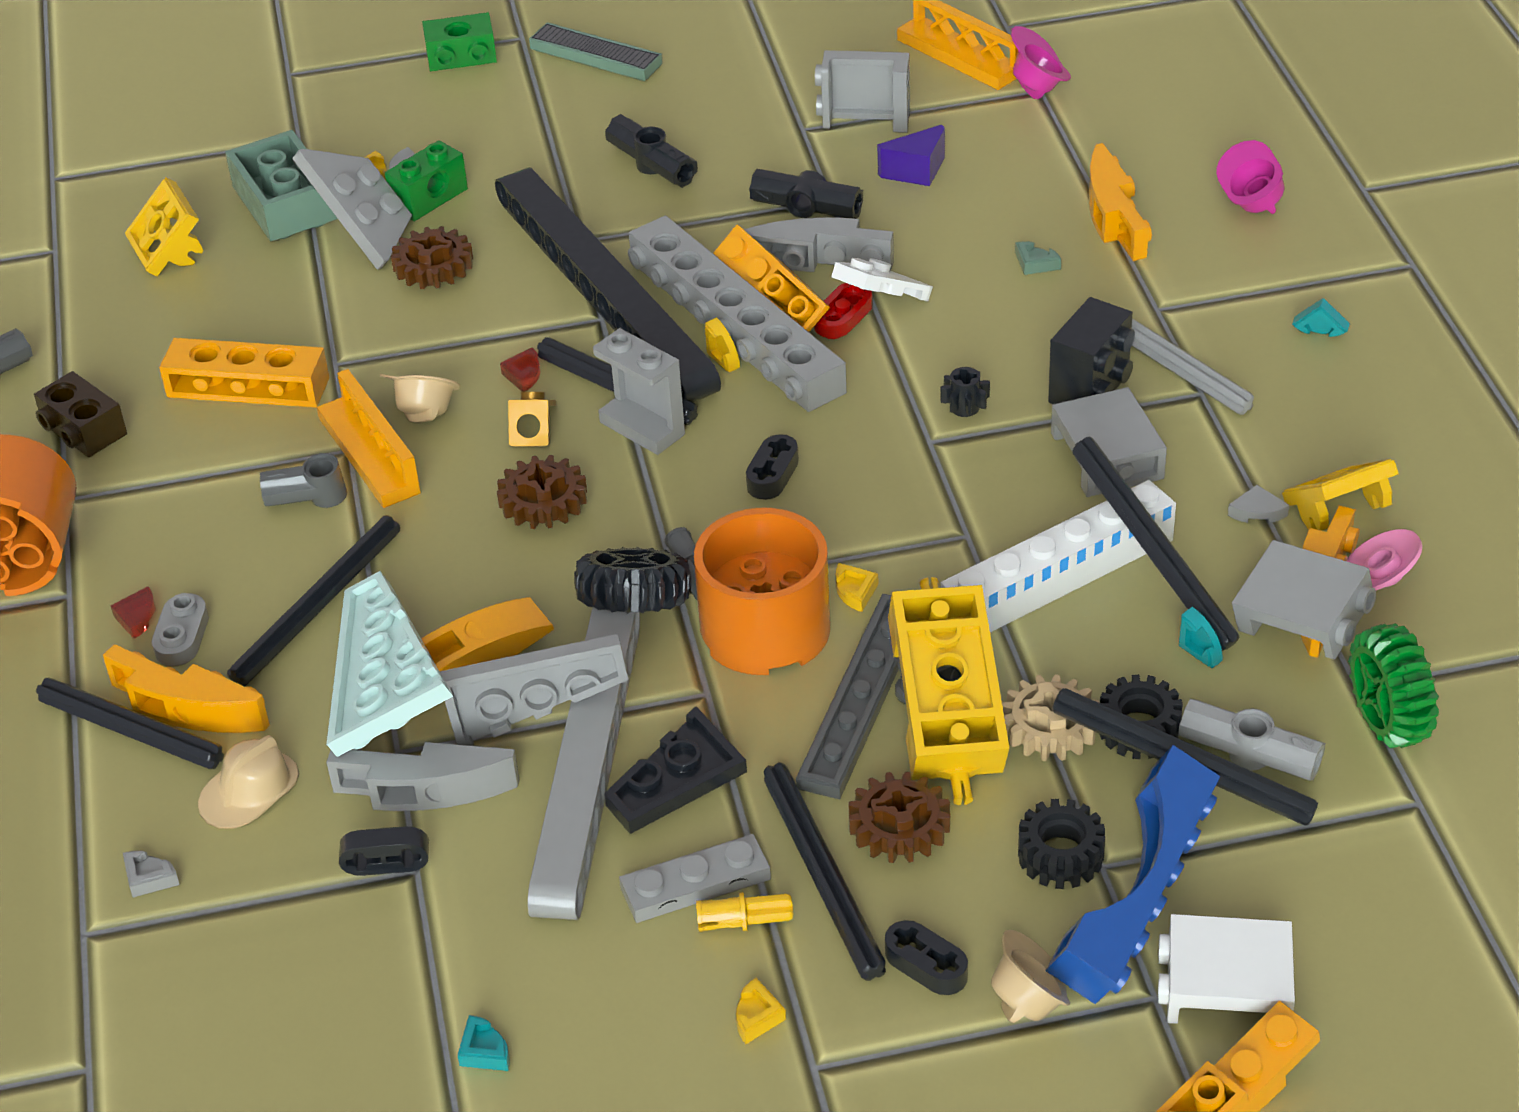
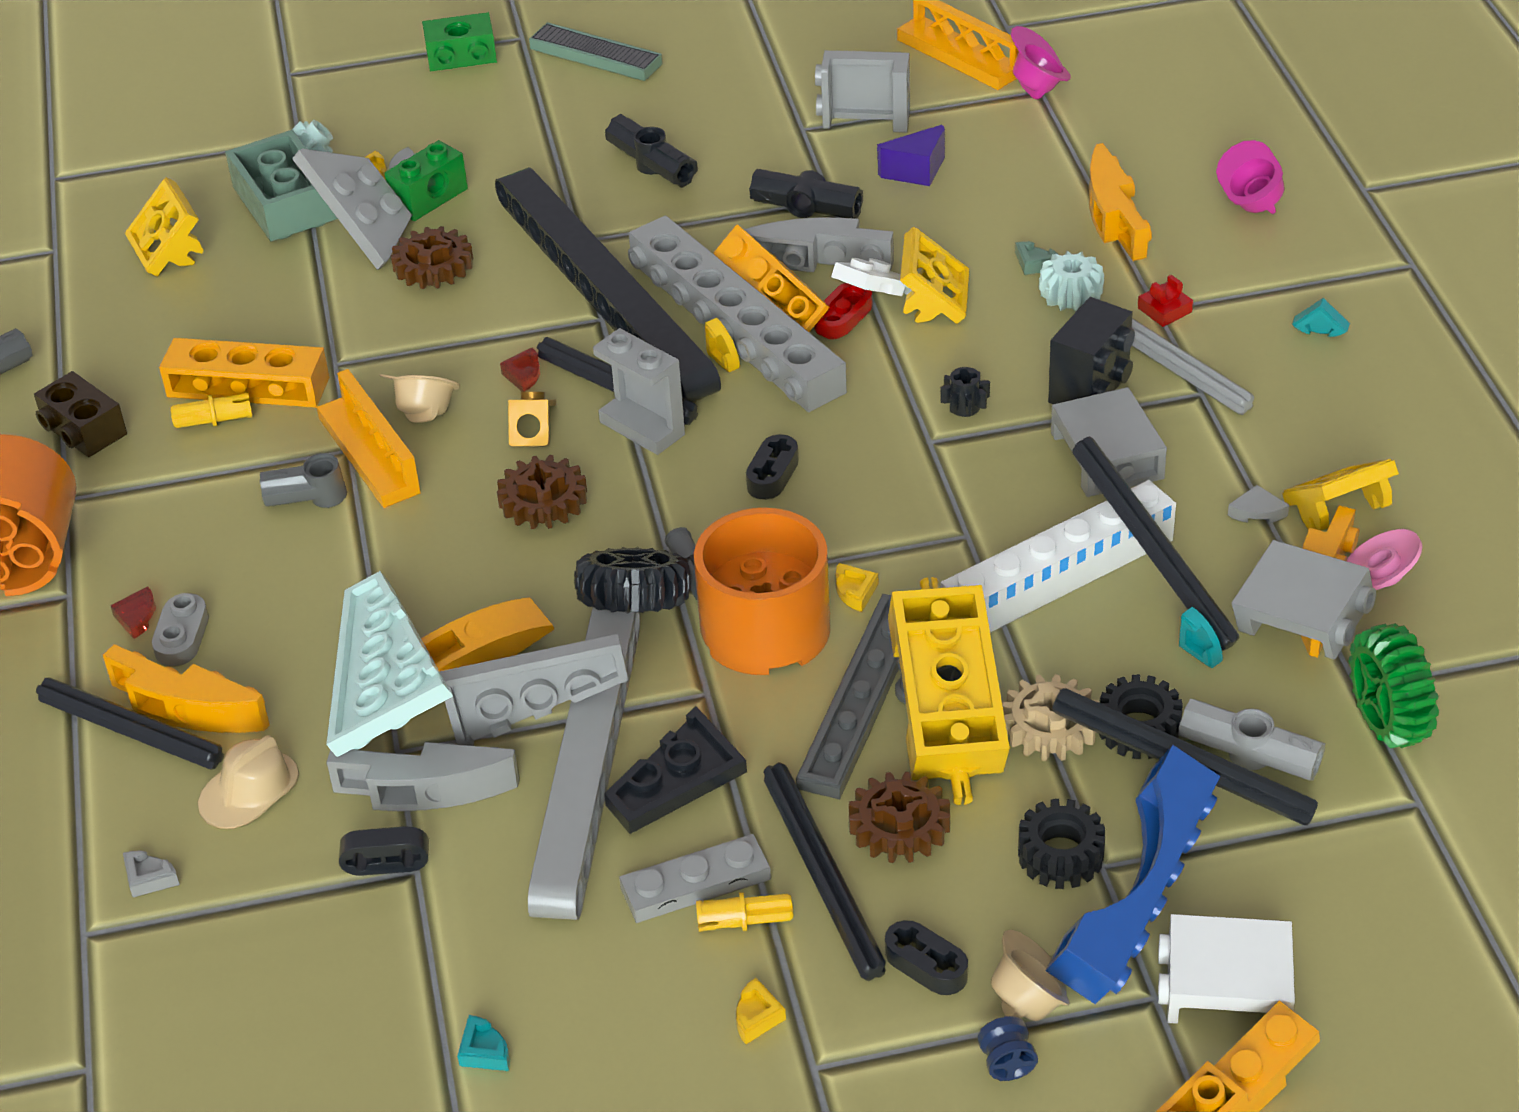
black axle [227,515,401,687] -> none
none -> yellow axle [170,392,252,428]
none -> light aqua gear [292,120,333,153]
none -> yellow piece [900,226,969,324]
none -> dark blue wheel [978,1016,1038,1081]
none -> light aqua gear [1039,251,1104,312]
none -> red tile [1137,275,1193,327]

